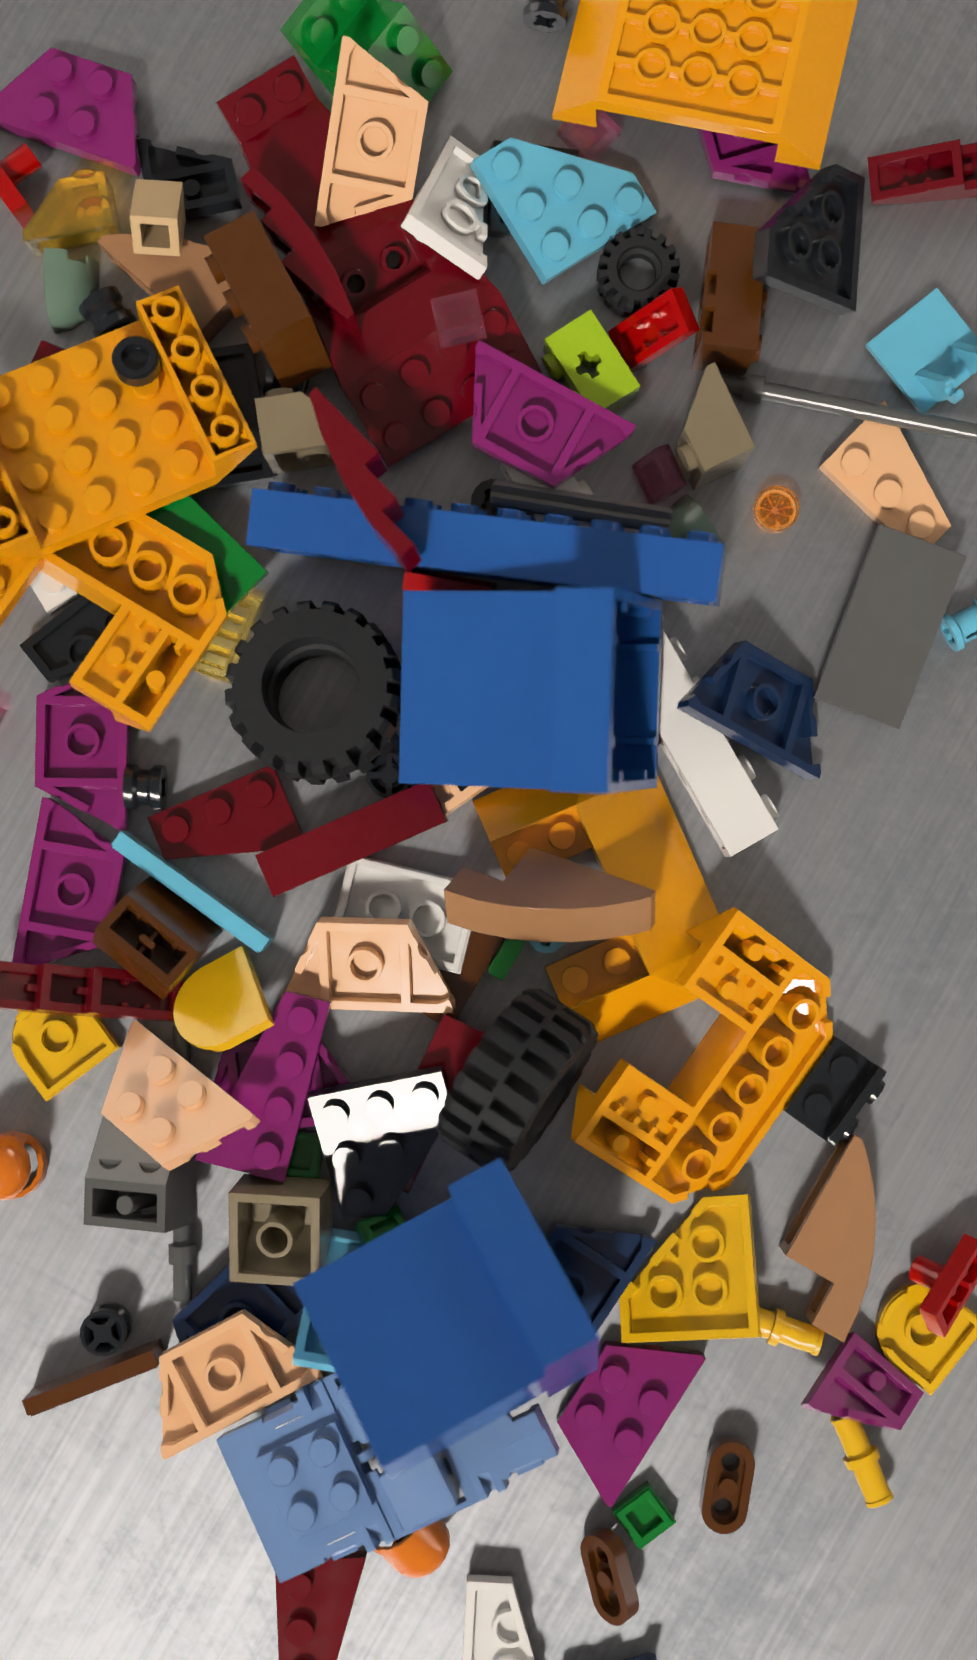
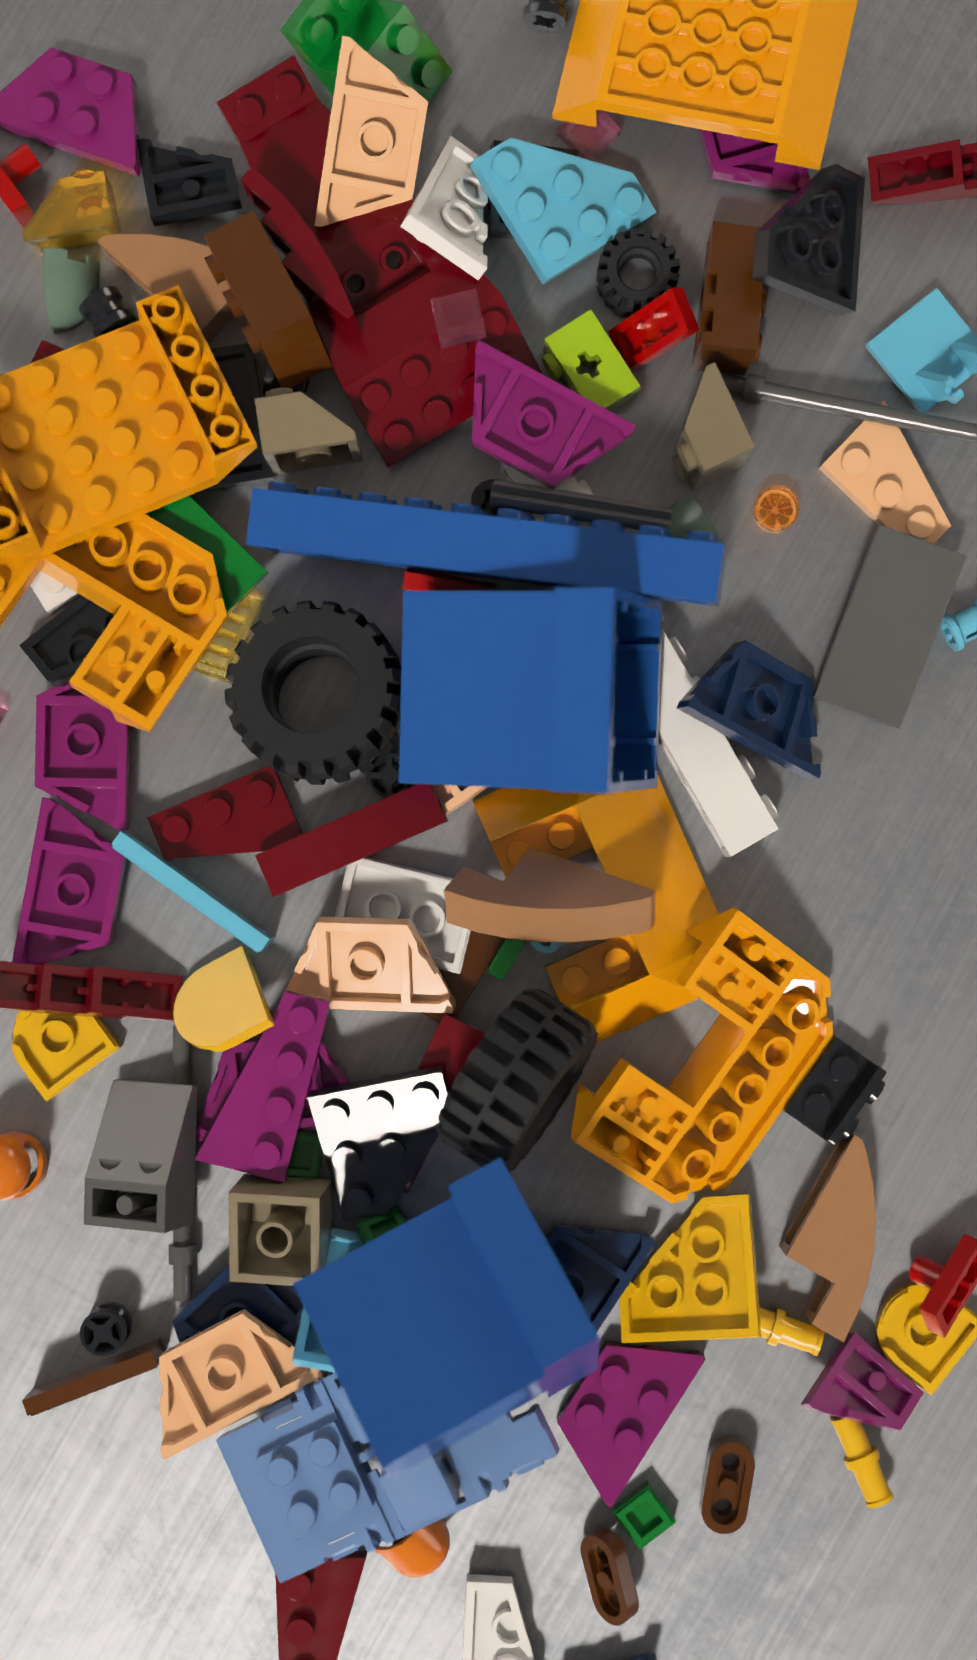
reddish brown slope [92,876,223,1000] -> none
light nougat wing [101,1020,260,1171] -> none
black tile [112,336,161,387] -> none
black wheel [122,764,168,810] -> none
tan brick [130,179,186,257] -> none
dark red slope [309,387,422,573] -> none
clear pink tile [632,443,688,505] -> none

